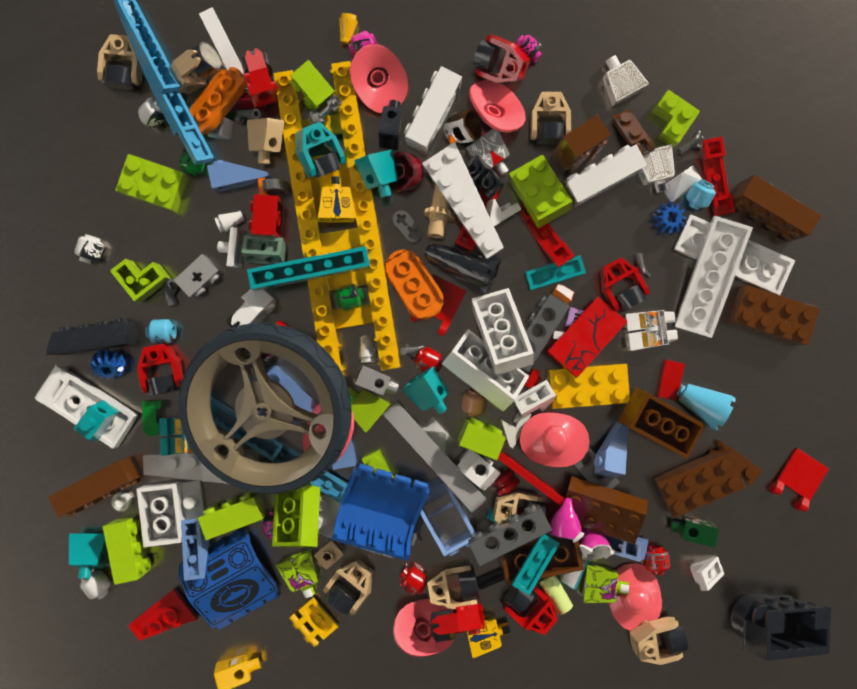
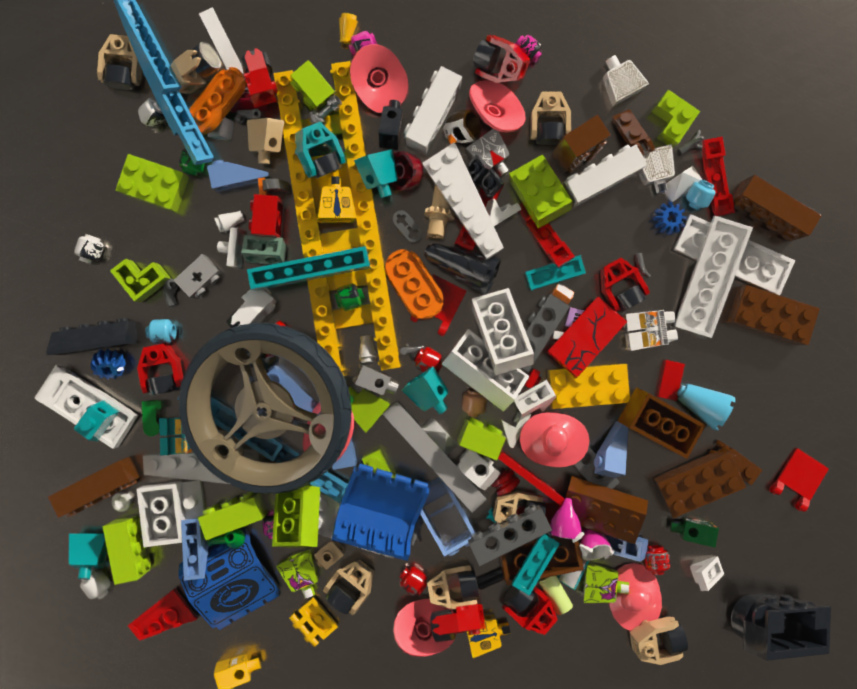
none -> green bar [207,529,245,549]

